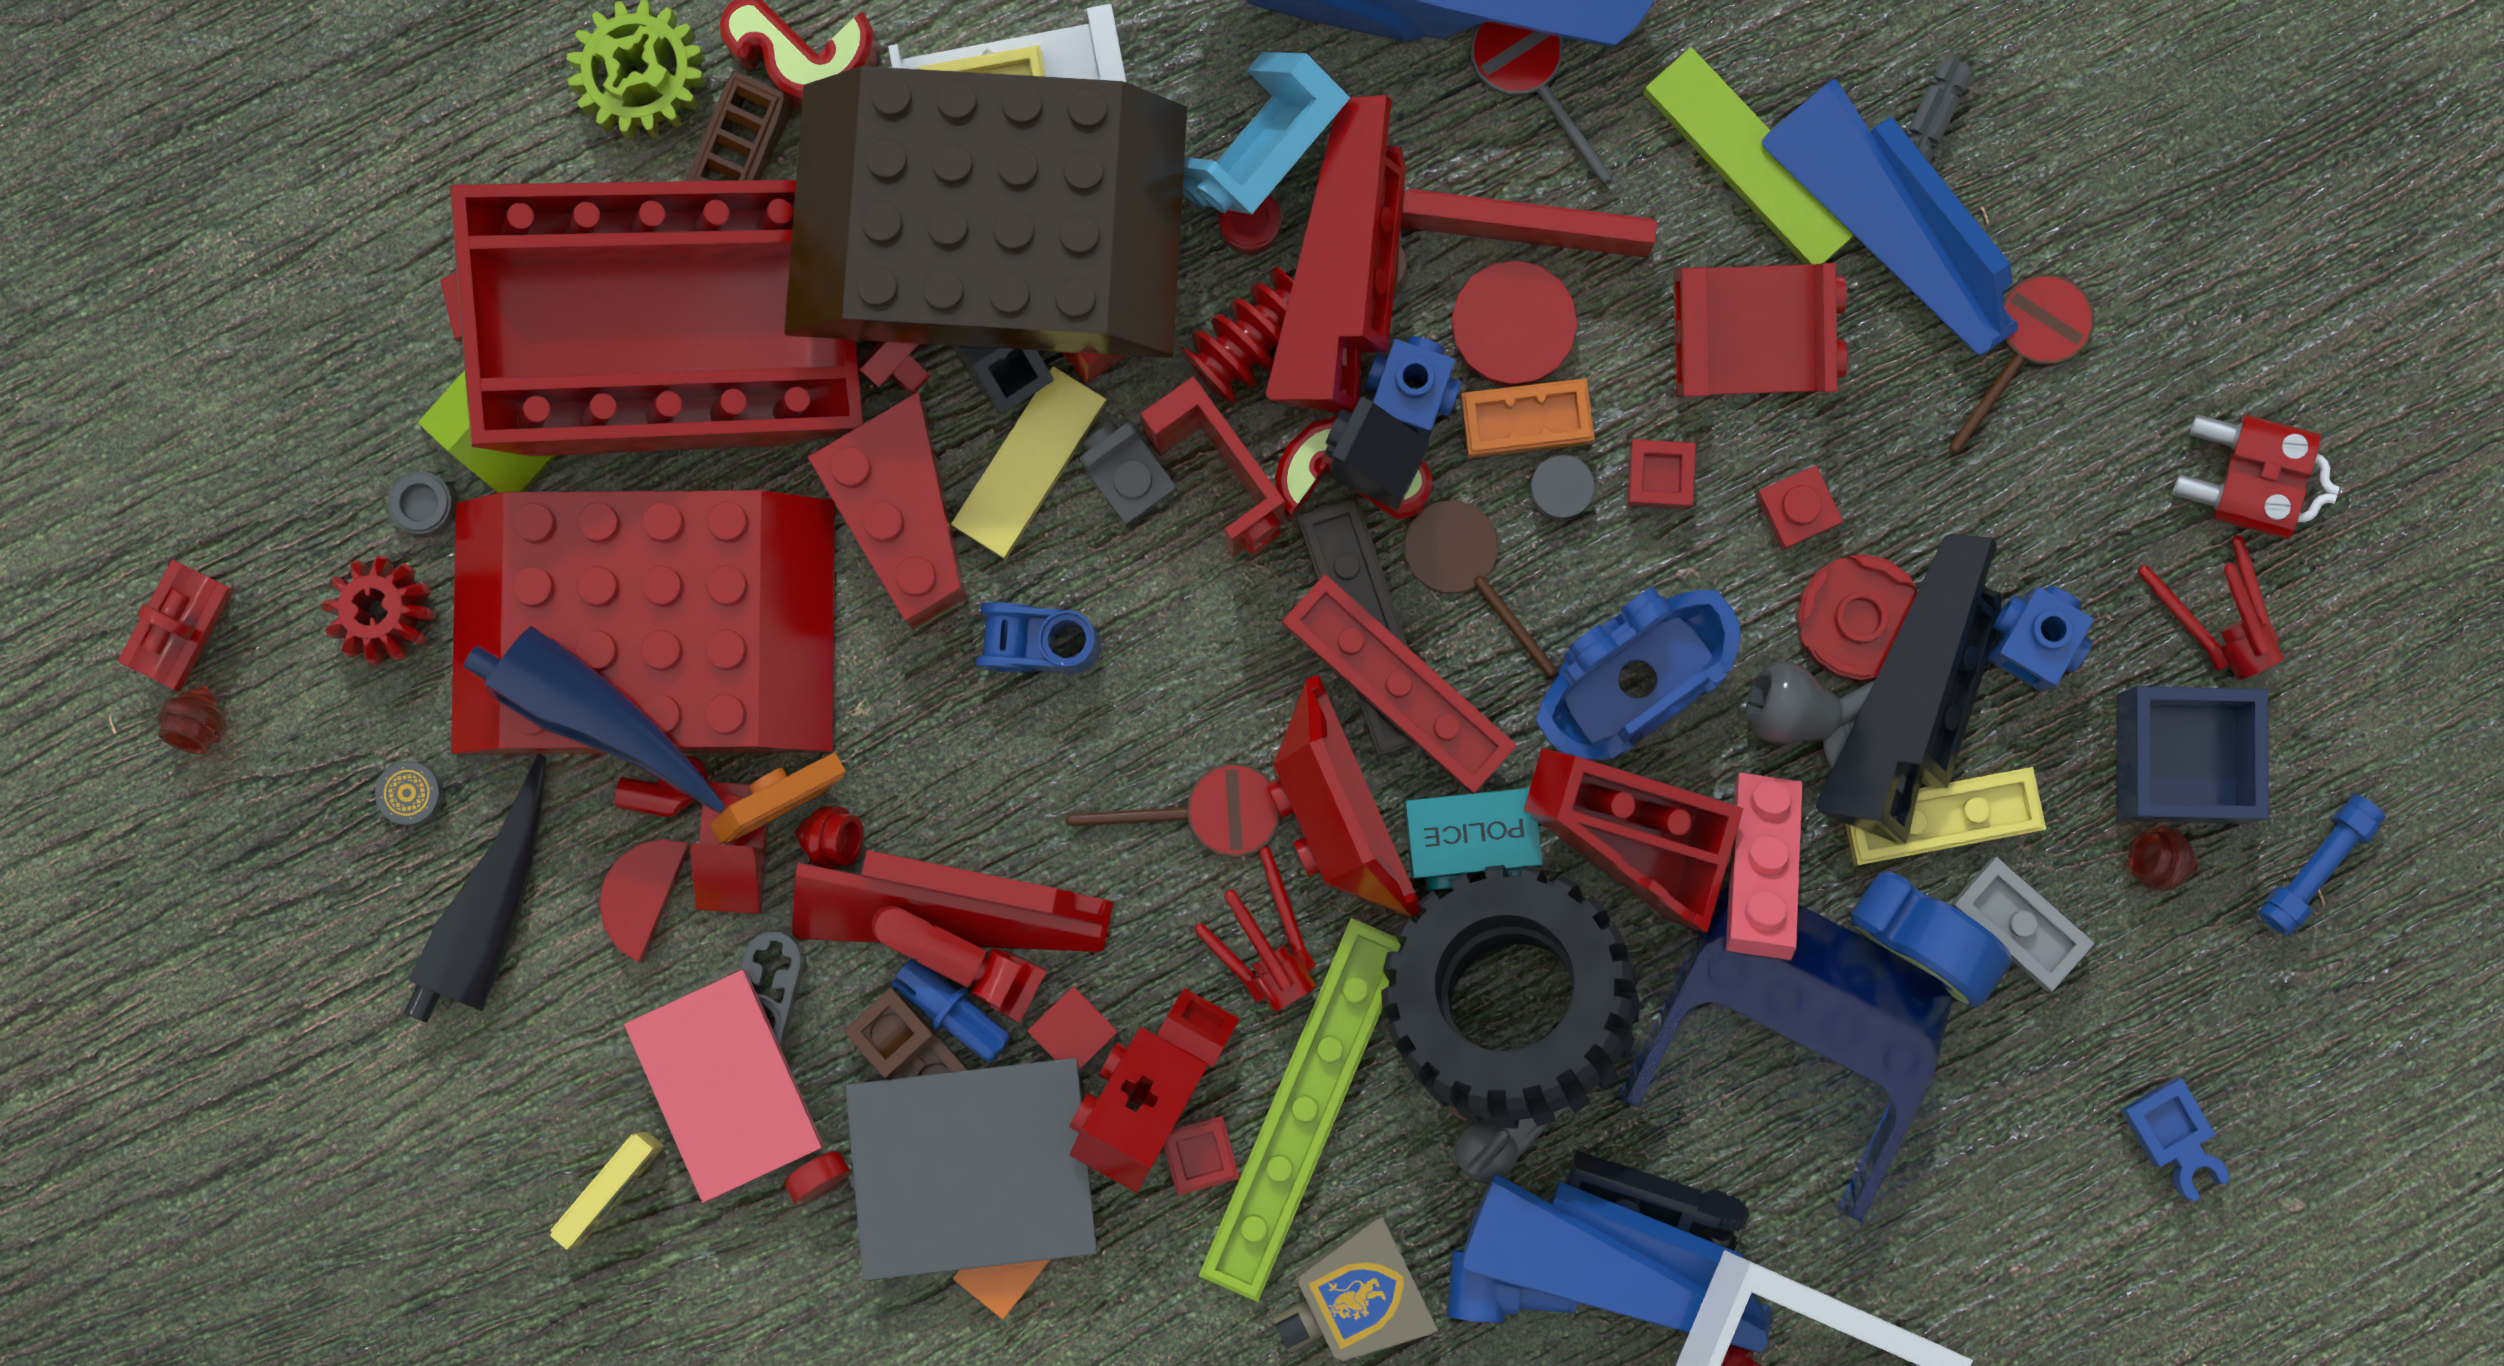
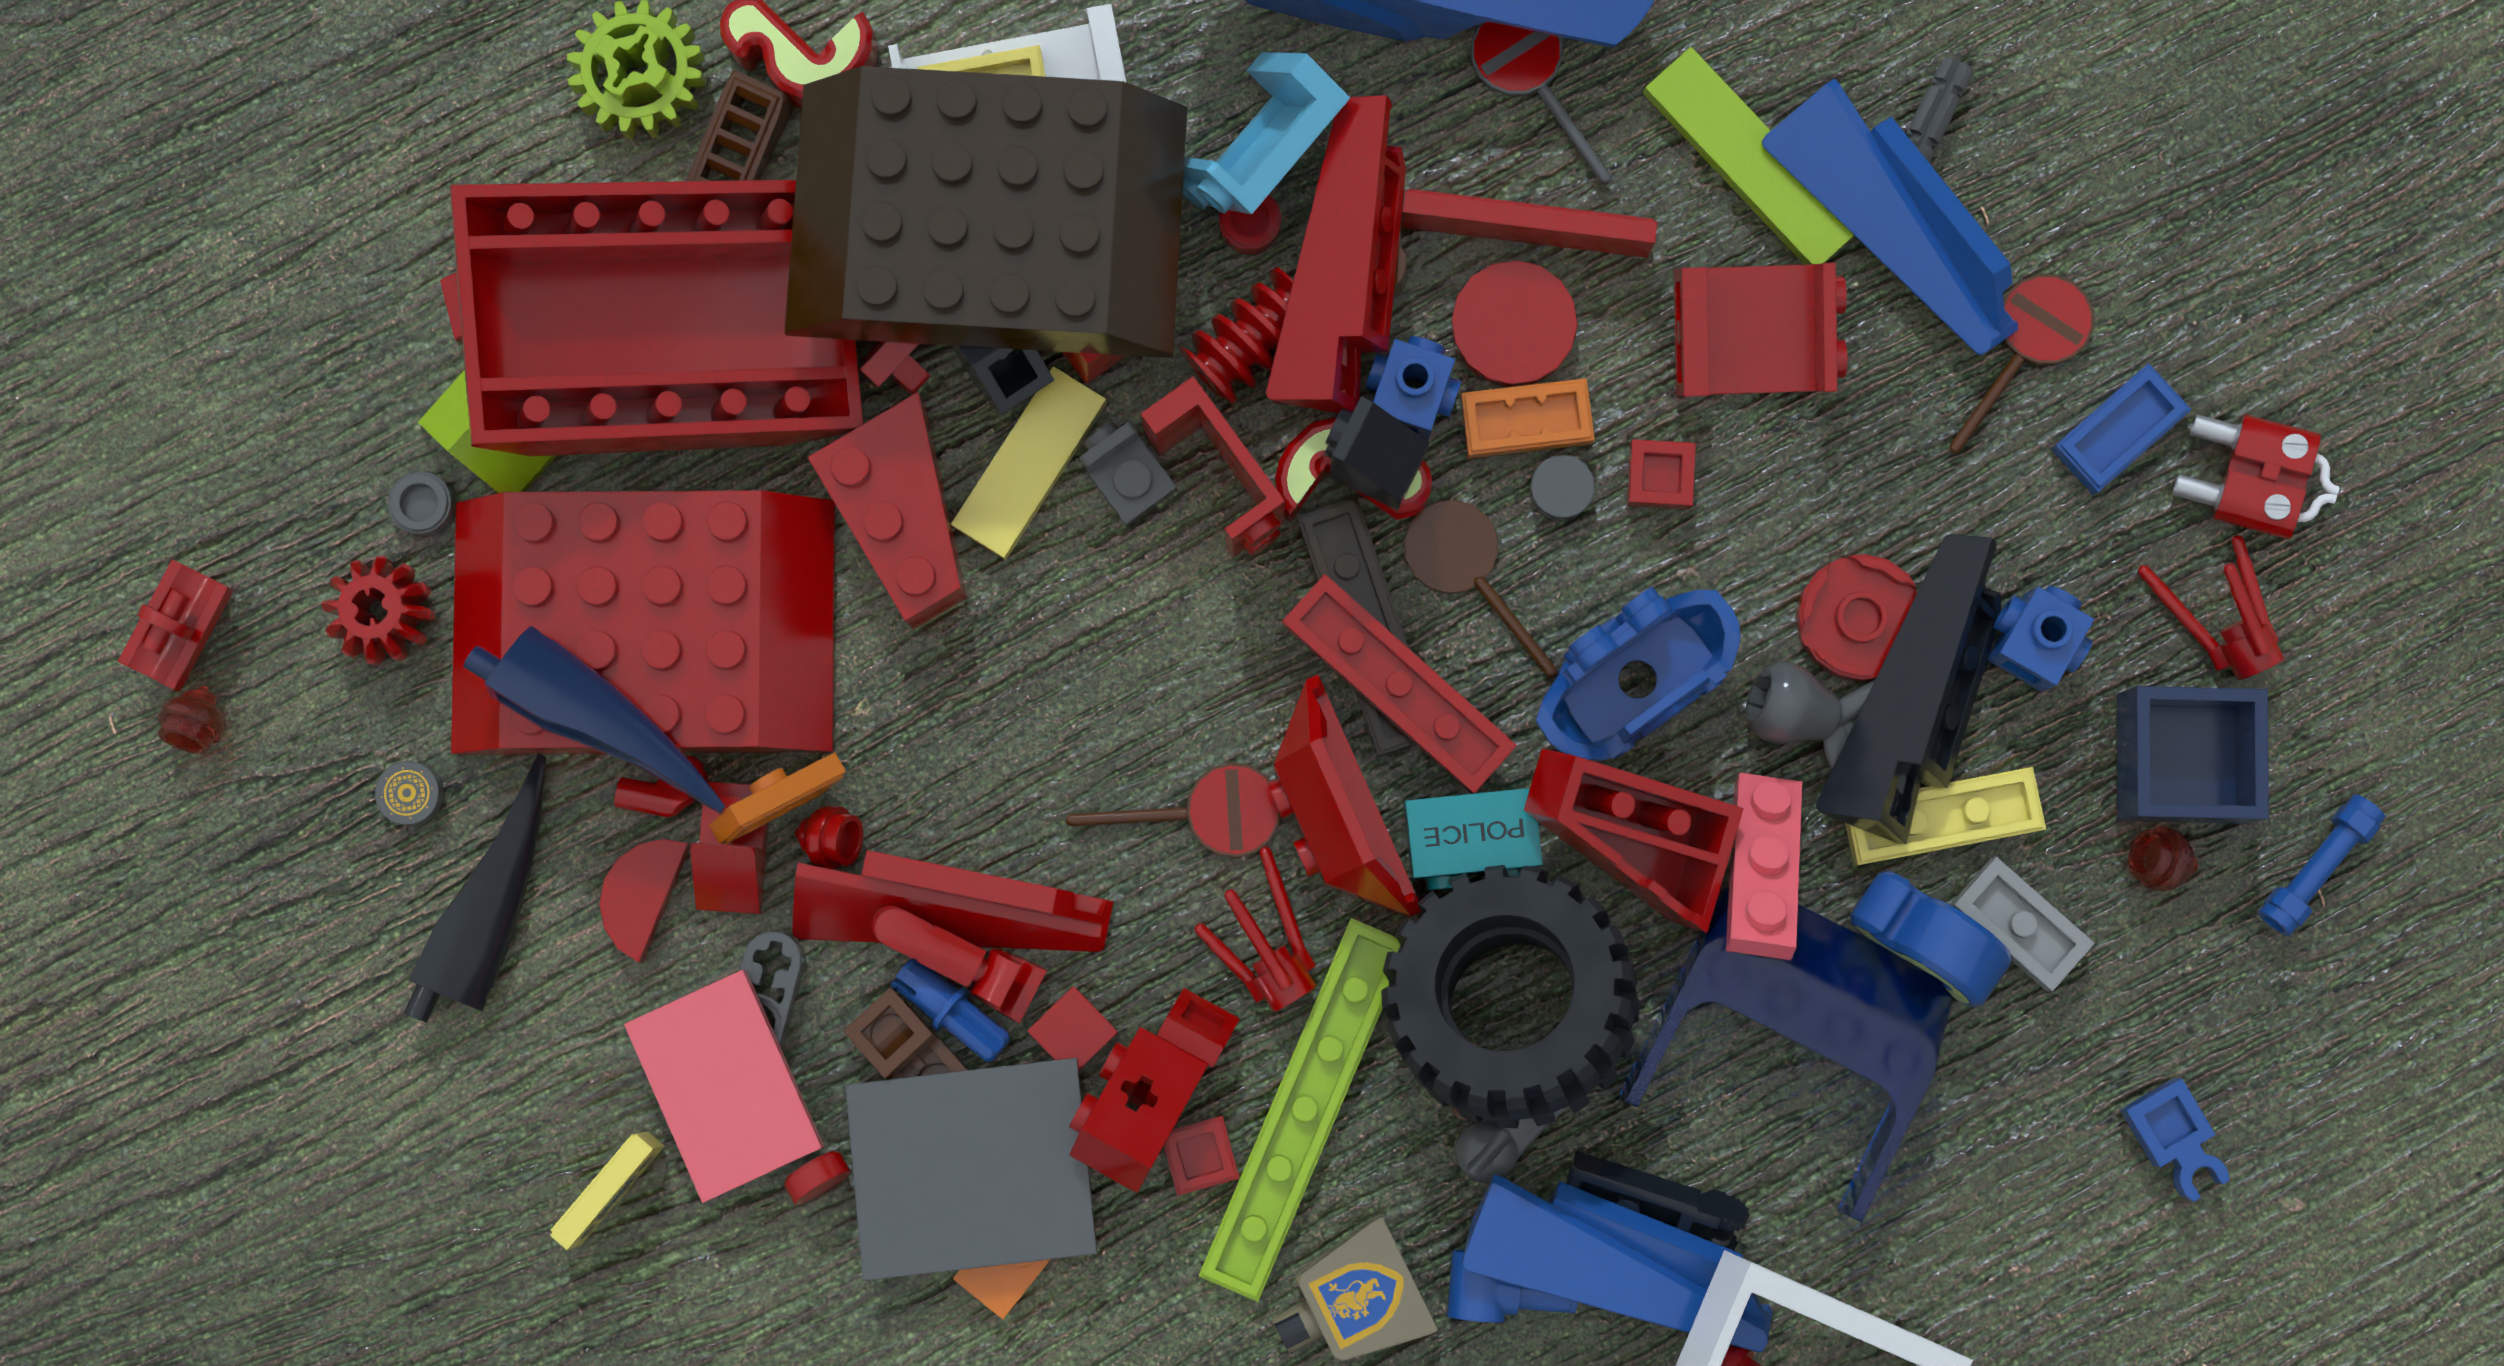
blue piece [976,602,1101,674] -> none
red plate [1755,465,1843,551] -> none
none -> blue tile [2051,363,2192,495]

